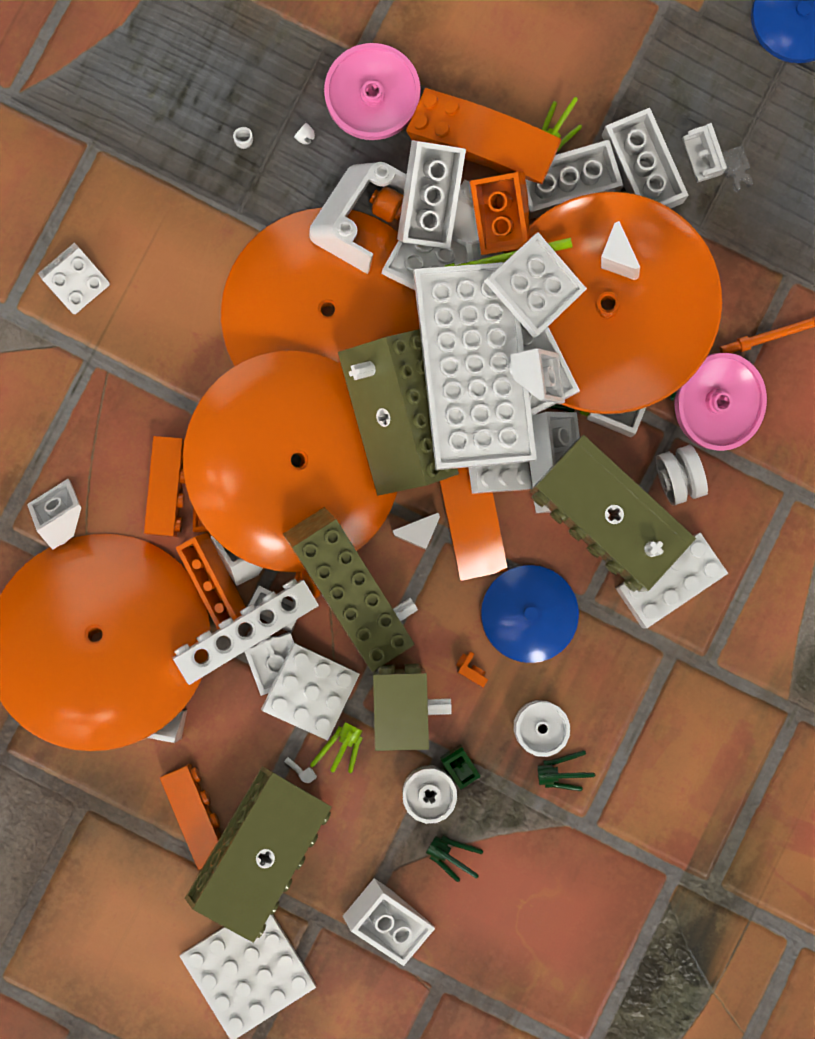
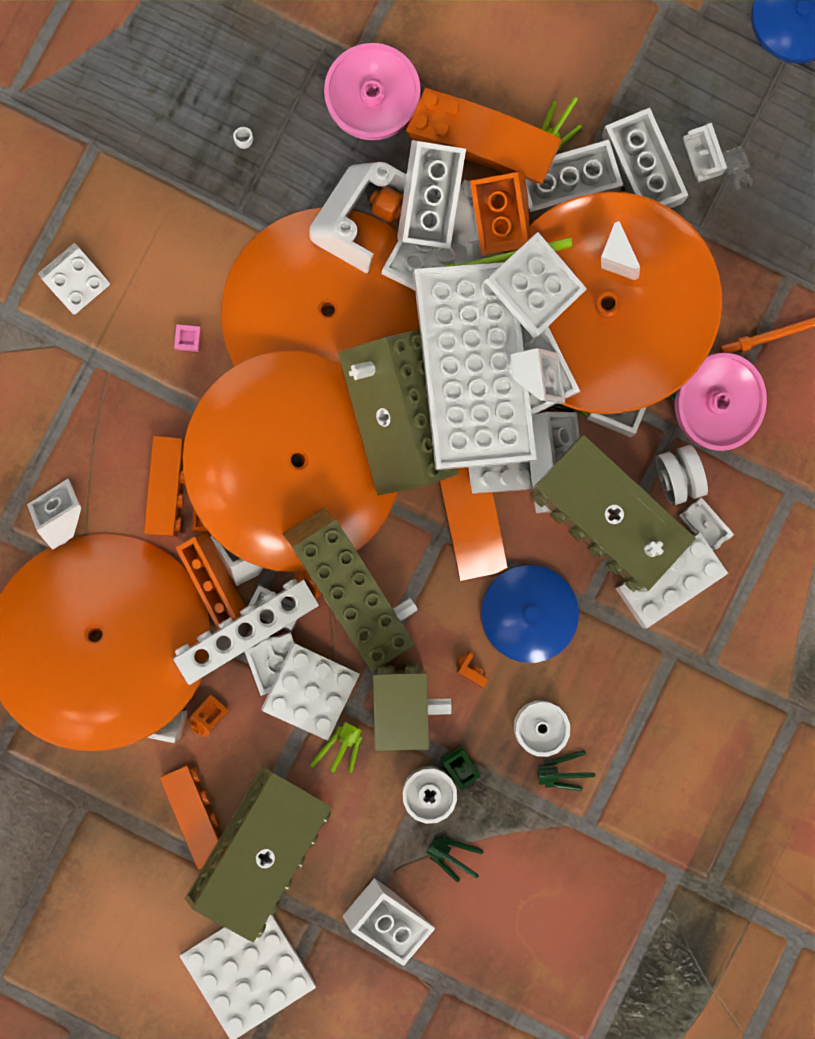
white hand [284,757,317,783] -> none
white hinge [294,123,315,145] -> none
white slope [393,513,440,550] -> none
none -> bright pink plate [174,324,202,352]
none -> orange bracket [188,695,229,738]
none -> white hinge [678,498,734,550]

